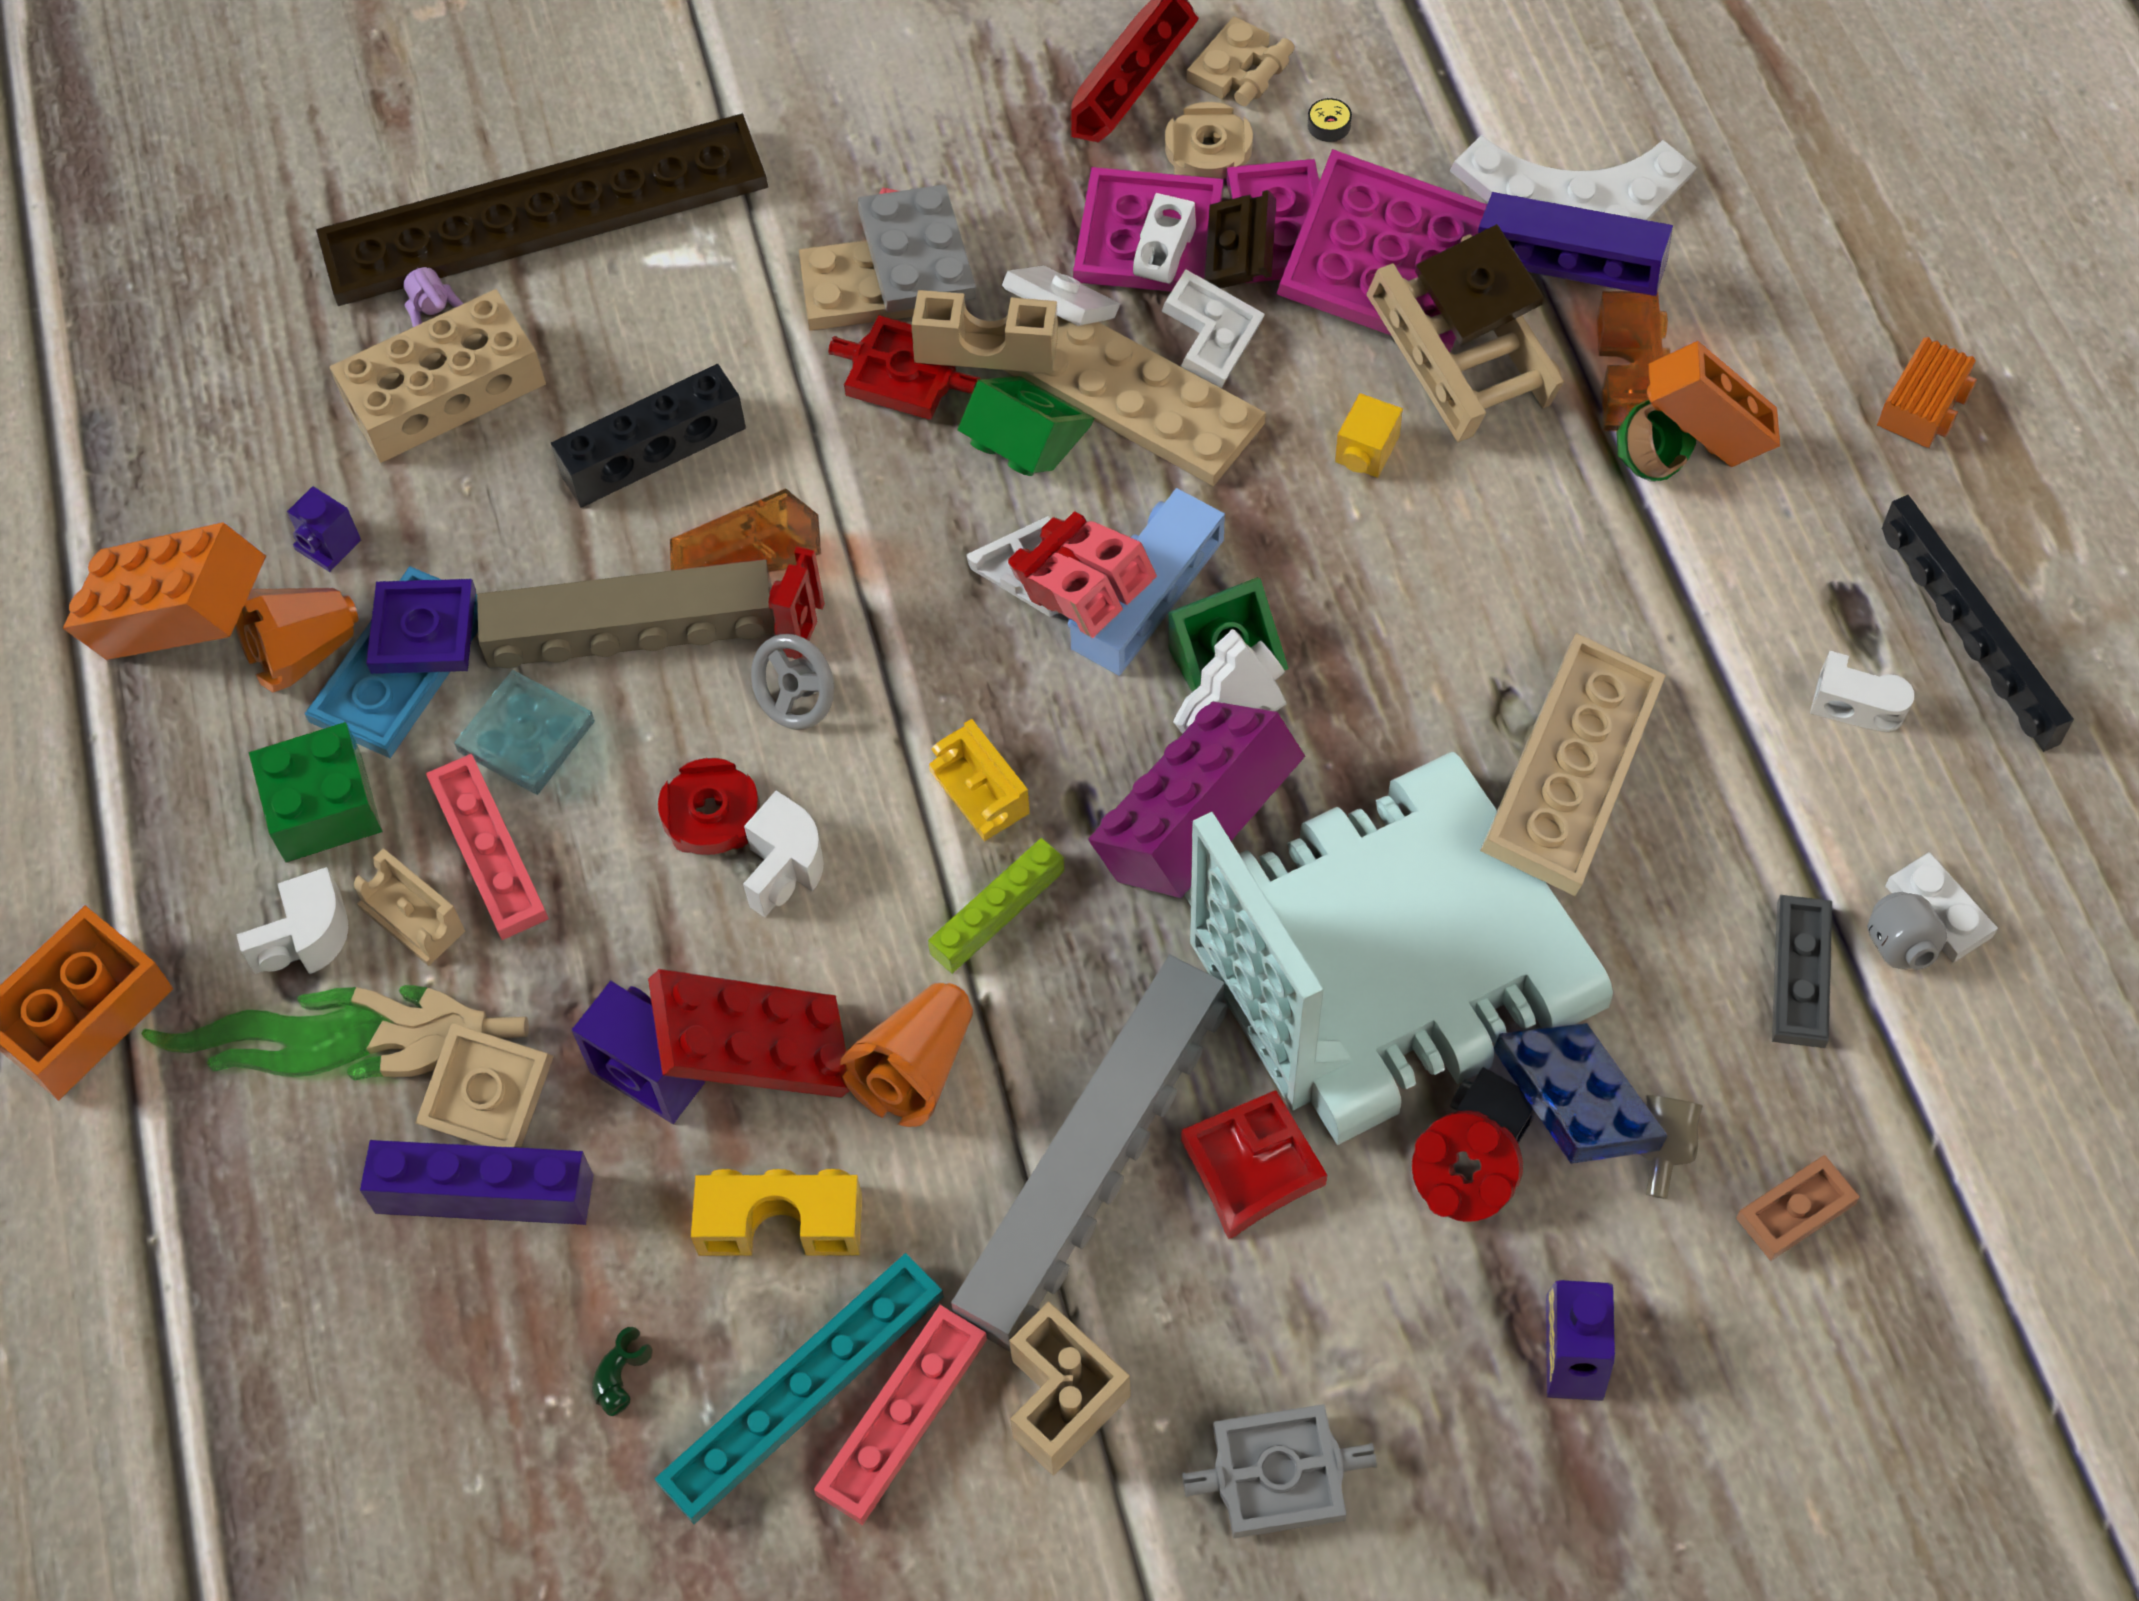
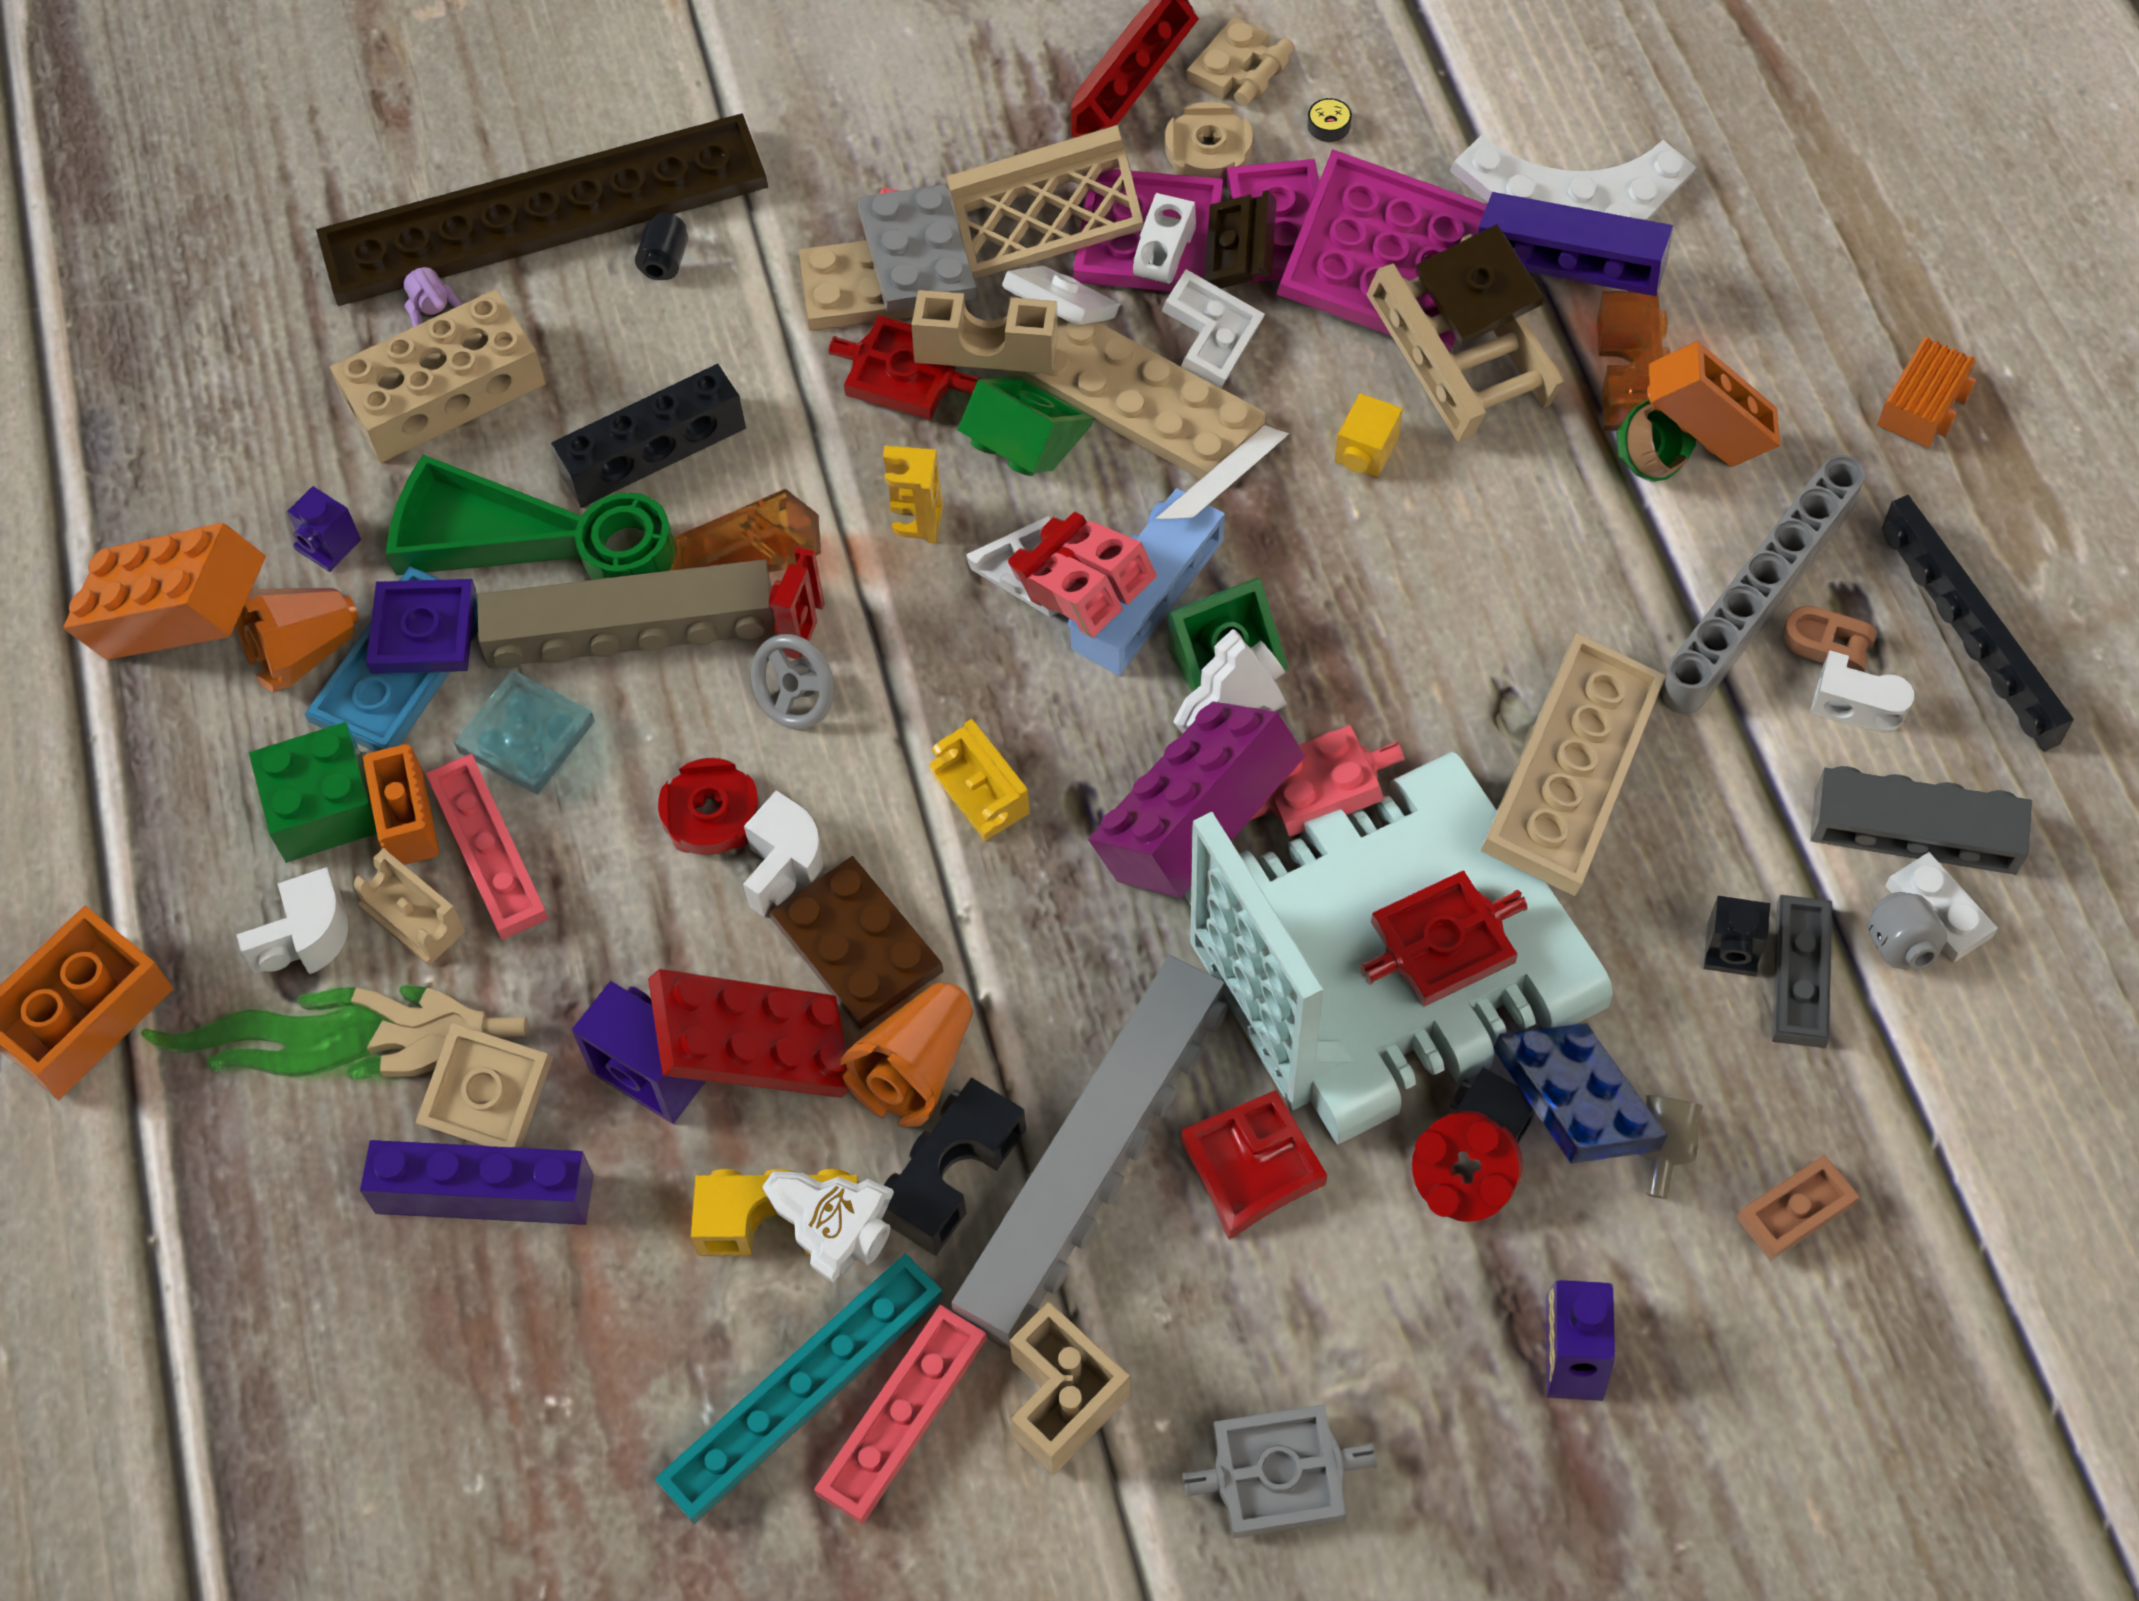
dark green arm [592,1327,653,1416] -> none
lime piece [928,838,1065,974] -> none
none -> orange brick [363,744,440,865]
none -> green piece [386,454,677,580]
none -> black brick [635,213,688,280]
none -> white rock [762,1171,894,1283]
none -> reddish brown plate [770,856,944,1030]
none -> yellow hinge [882,445,943,543]
none -> black arch [882,1077,1026,1256]
none -> tan fence [946,125,1144,280]
none -> white sticker [1155,425,1290,519]
none -> coral plate [1249,725,1405,837]
none -> red plate [1360,870,1528,1007]
none -> light grey beam [1661,455,1865,714]
none -> black brick [1703,896,1770,977]
none -> nougat plate [1783,606,1877,672]
none -> dark grey brick [1810,766,2032,875]

